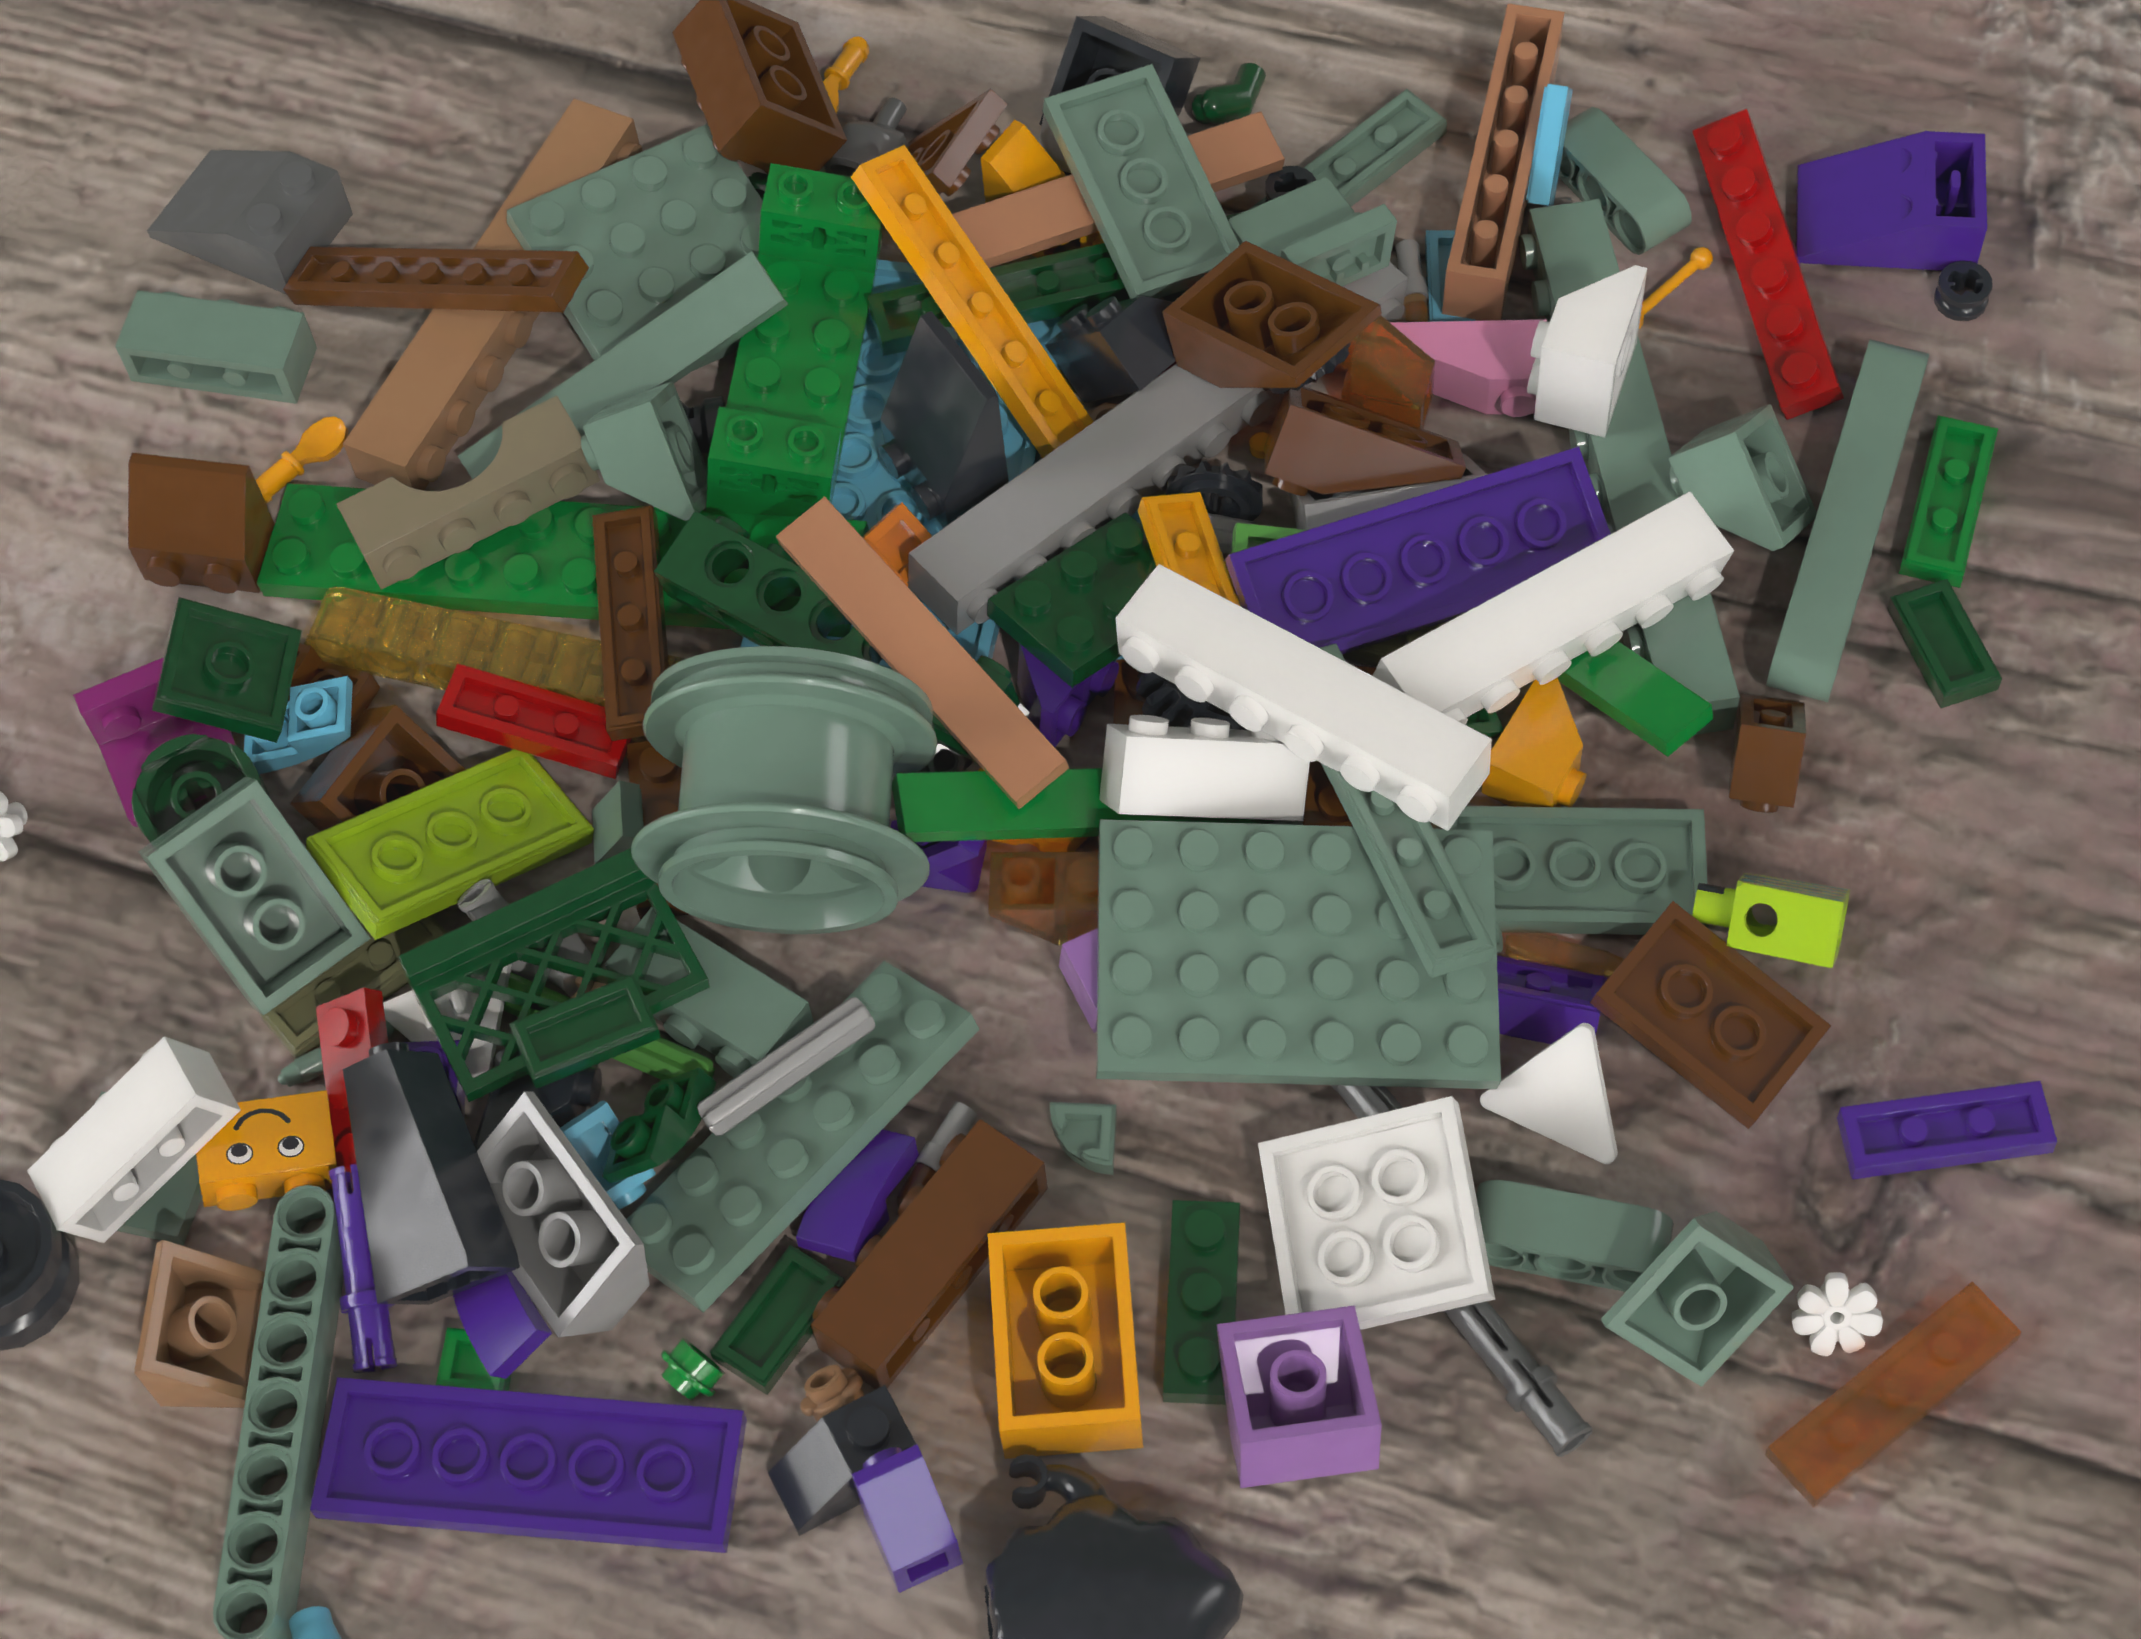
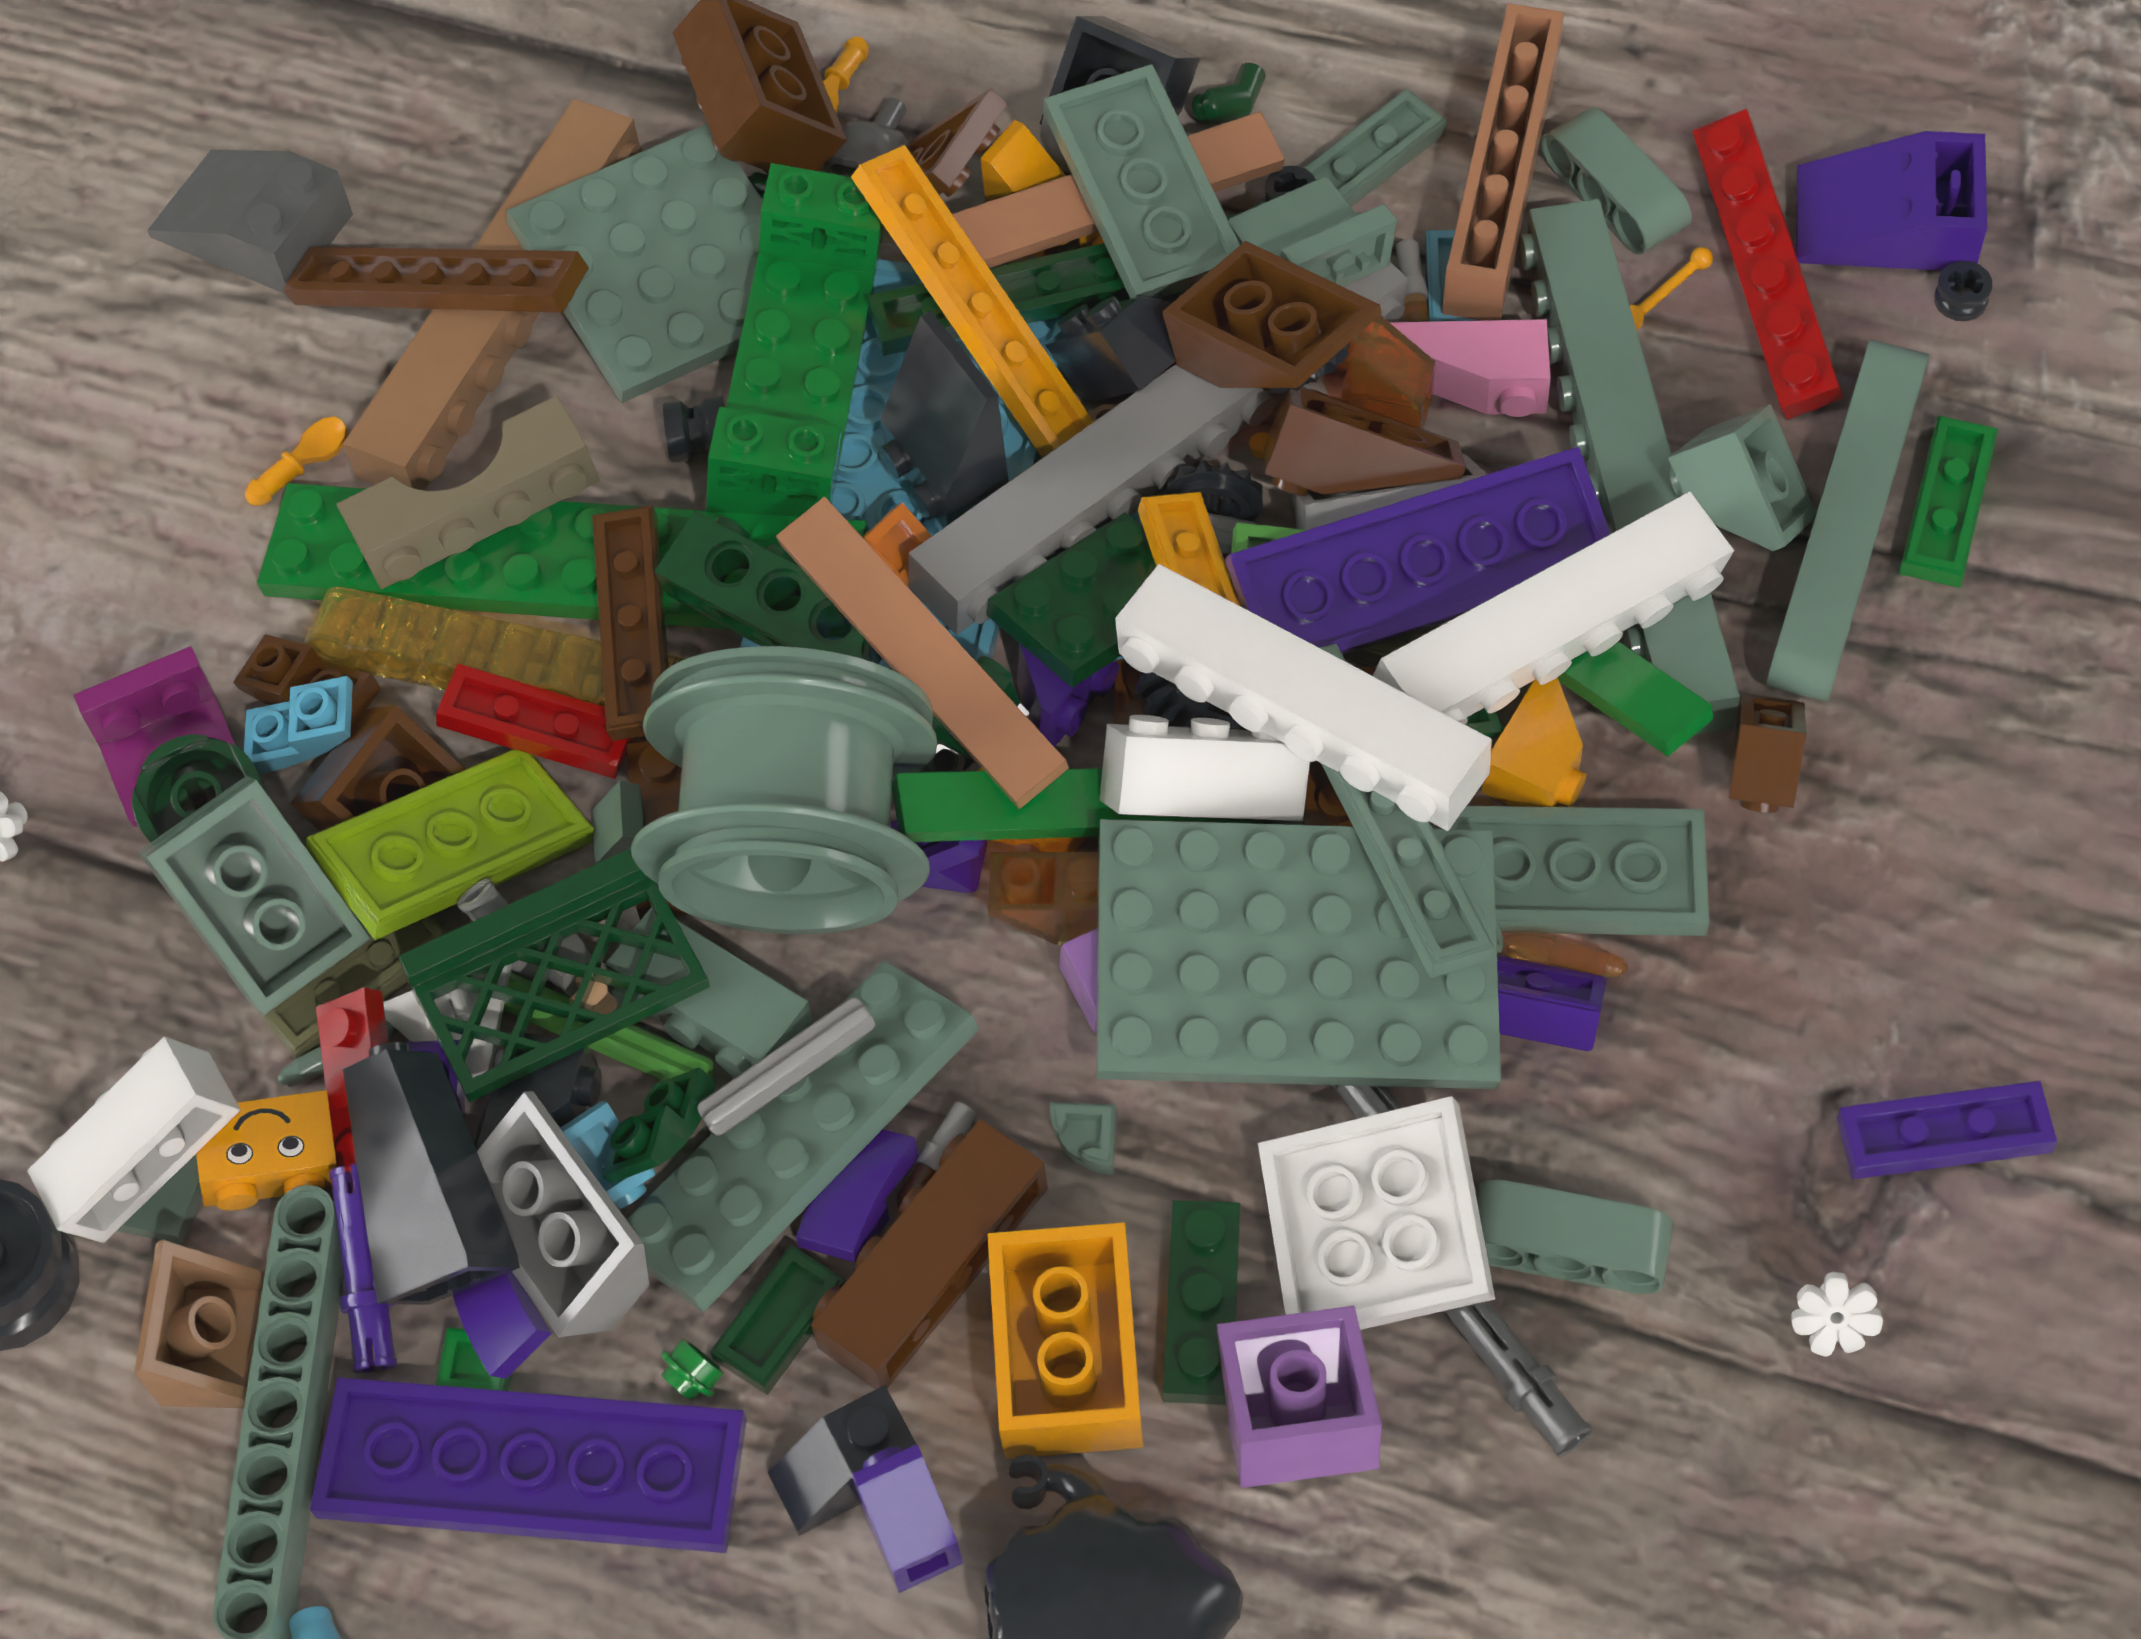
sand green brick [115,290,317,404] -> none
reddish brown slope [128,452,275,594] -> none
dark green tile [152,597,302,743] -> none
sand green tile [458,251,788,479] -> none
dark green tile [509,974,661,1089] -> none
sand green slope [581,381,708,521] -> none
medium nougat plate [800,1365,865,1422] -> none
white piece [1480,1023,1618,1164] -> none
medium azure tile [1526,84,1573,206] -> none
white slope [1527,265,1647,438] -> none
reddish brown plate [1590,901,1831,1129] -> none
sand green slope [1601,1211,1794,1387] -> none
lime torso [1692,873,1850,968] -> none
clear orange tile [1765,1281,2022,1508] -> none
dark green tile [1887,579,2002,708] -> none

